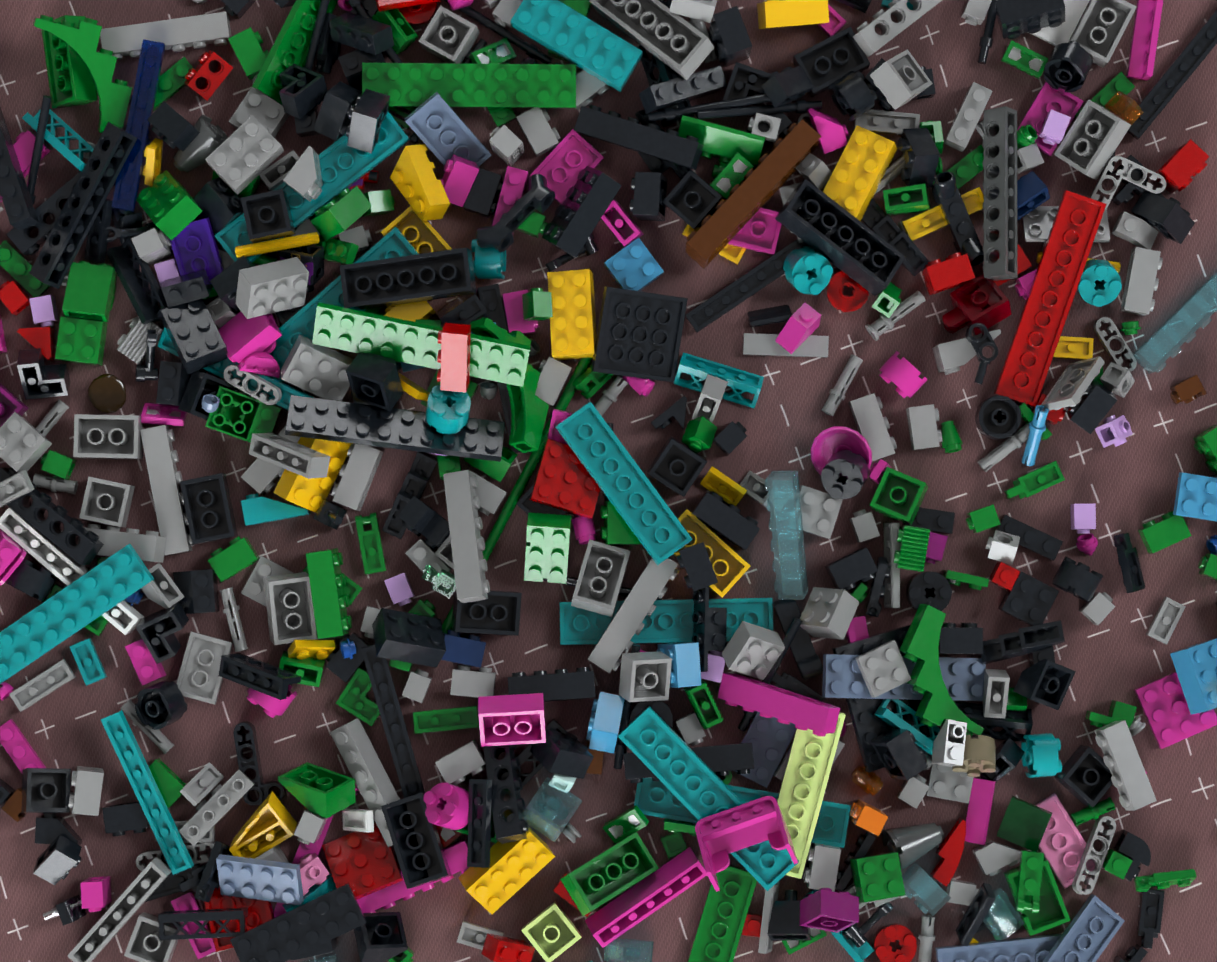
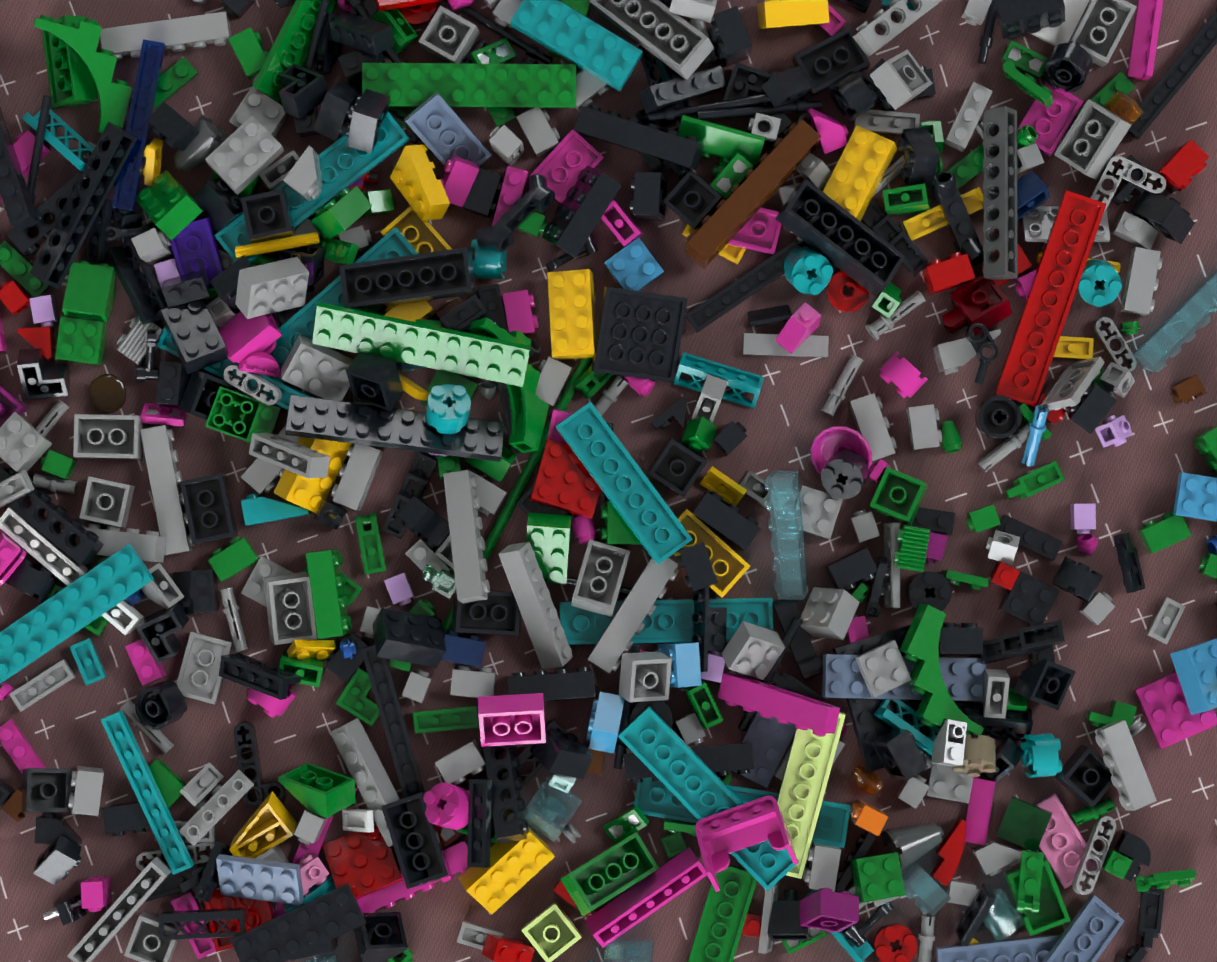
red brick [184,50,233,101] -> none
sand blue hinge [201,394,220,413] -> none
brick [437,323,471,393] -> none
green brick [522,288,553,321] -> none
lavender brick [1038,109,1071,145] -> none
none -> light grey brick [498,542,573,669]
none -> green plate [1003,61,1054,108]

